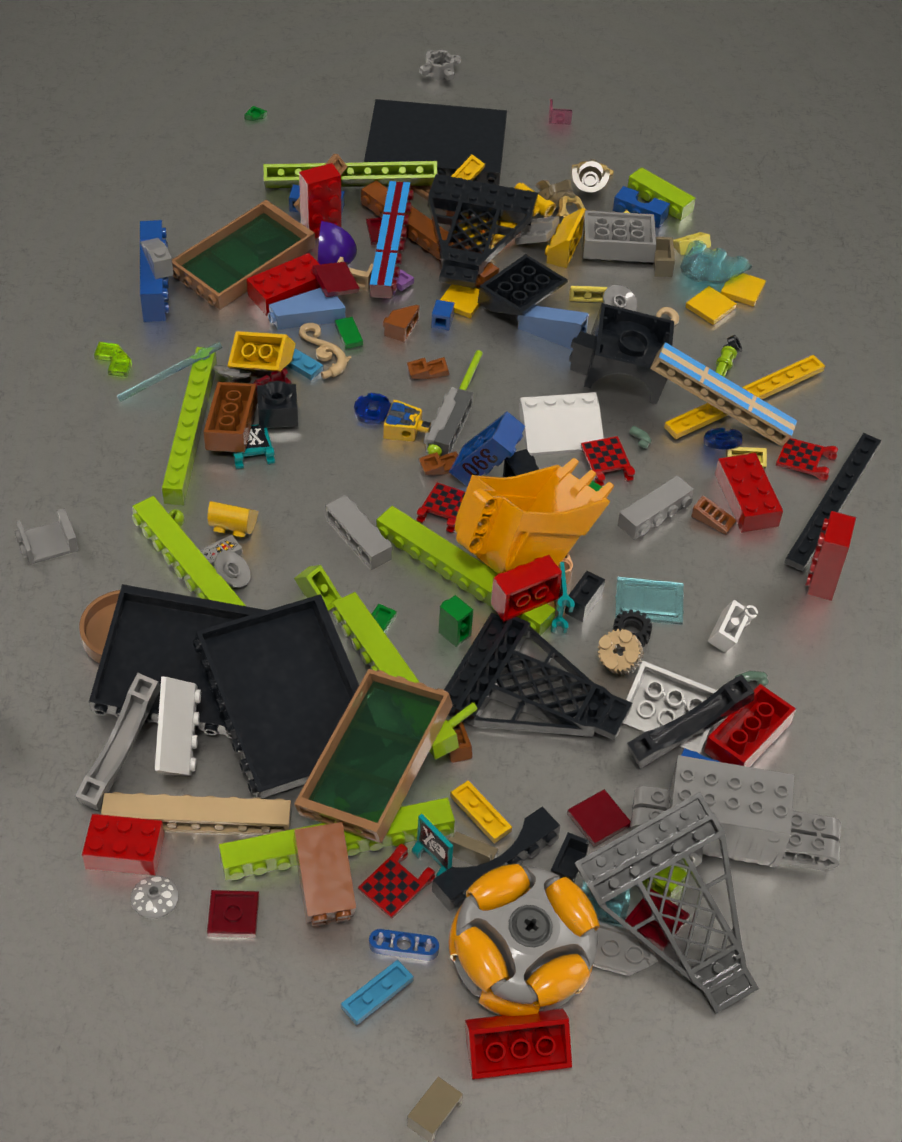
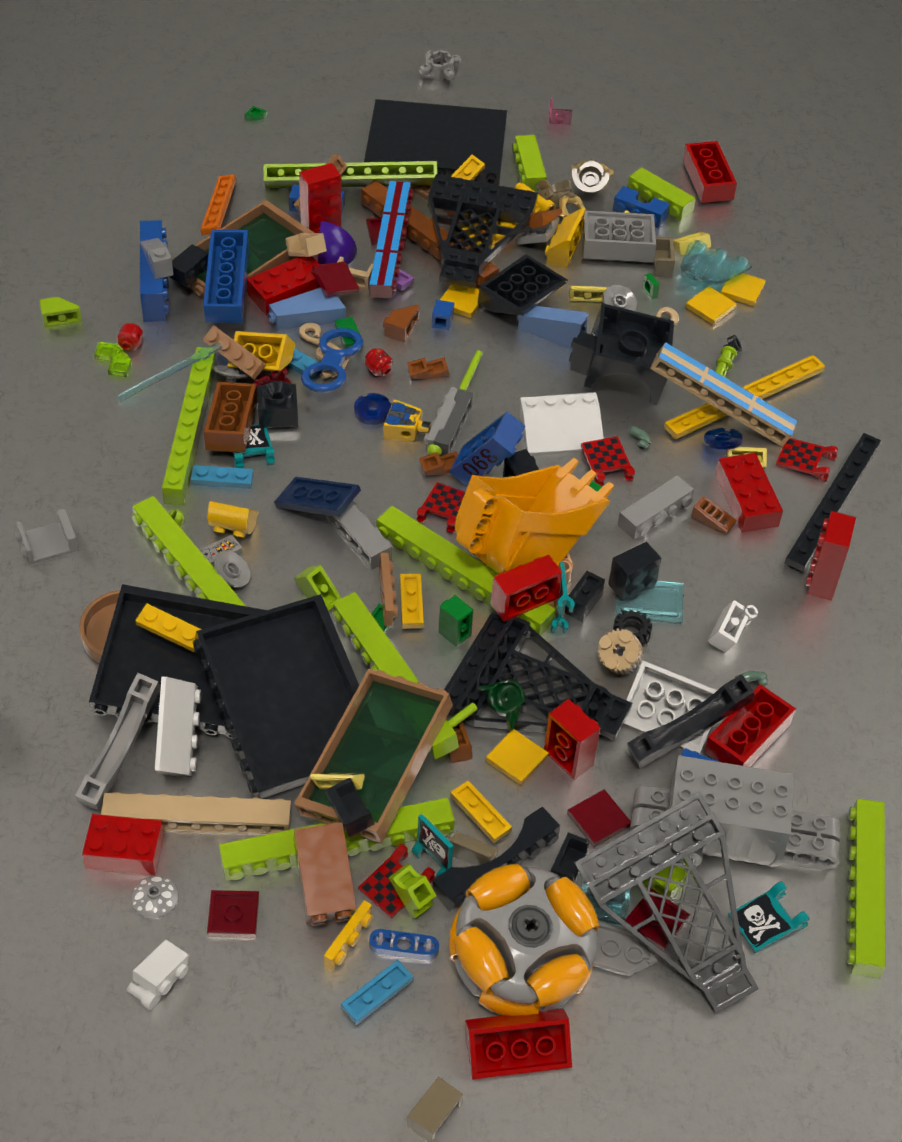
none -> lime slope [39,297,82,328]
none -> red head [116,323,144,351]
none -> white hinge [127,939,189,1010]
none -> yellow plate [135,603,202,652]
none -> black brick [170,244,209,287]
none -> dark azure plate [191,465,254,489]
none -> orange tile [200,174,237,235]
none -> medium nougat plate [202,325,266,380]
none -> blue brick [203,230,249,323]
none -> dark blue tile [274,477,361,517]
none -> tan panel [285,233,327,257]
none -> blue bar [301,328,363,393]
none -> light yellow slope [310,773,365,790]
none -> yellow plate [324,900,373,971]
none -> black panel [325,778,375,838]
none -> red head [365,348,393,377]
none -> medium nougat plate [379,553,398,626]
none -> lime brick [389,864,437,918]
none -> yellow plate [400,574,424,629]
none -> dark green piece [478,680,526,731]
none -> yellow tile [485,729,549,786]
none -> lime brick [512,135,547,191]
none -> dark orange slope [529,209,563,228]
none -> red brick [544,699,601,780]
none -> black brick [608,541,662,601]
none -> green tile [642,273,660,300]
none -> red brick [683,141,737,203]
none -> flag [728,881,810,953]
none -> lime brick [847,798,886,978]

